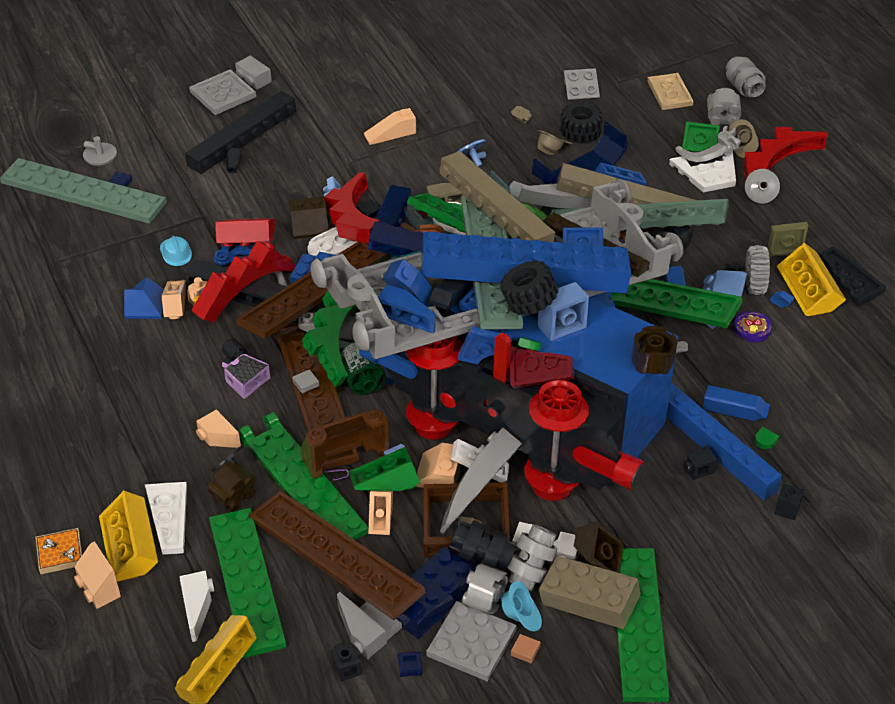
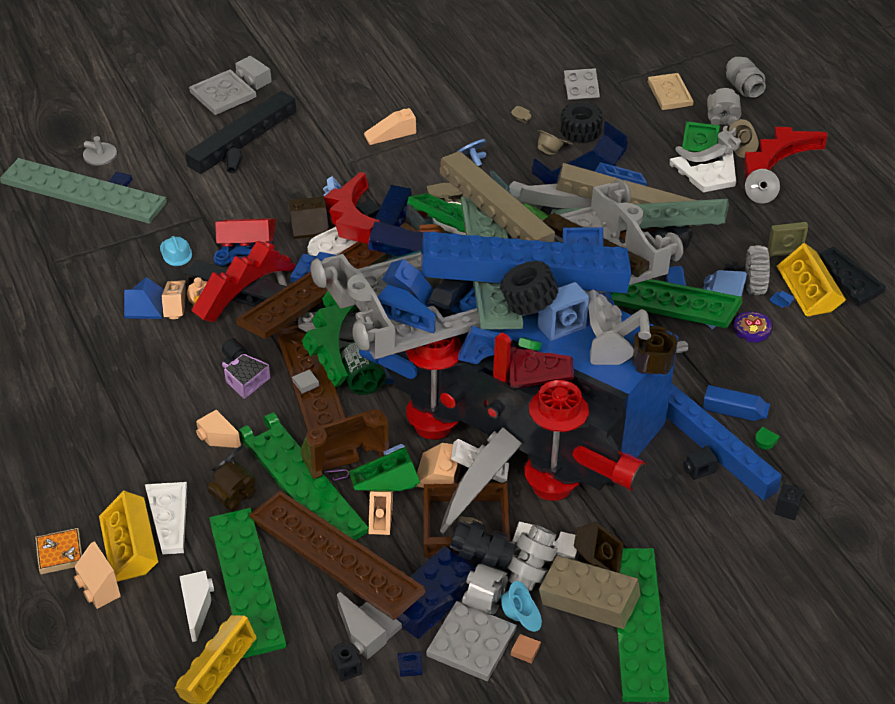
none -> light grey plate [587,289,651,365]

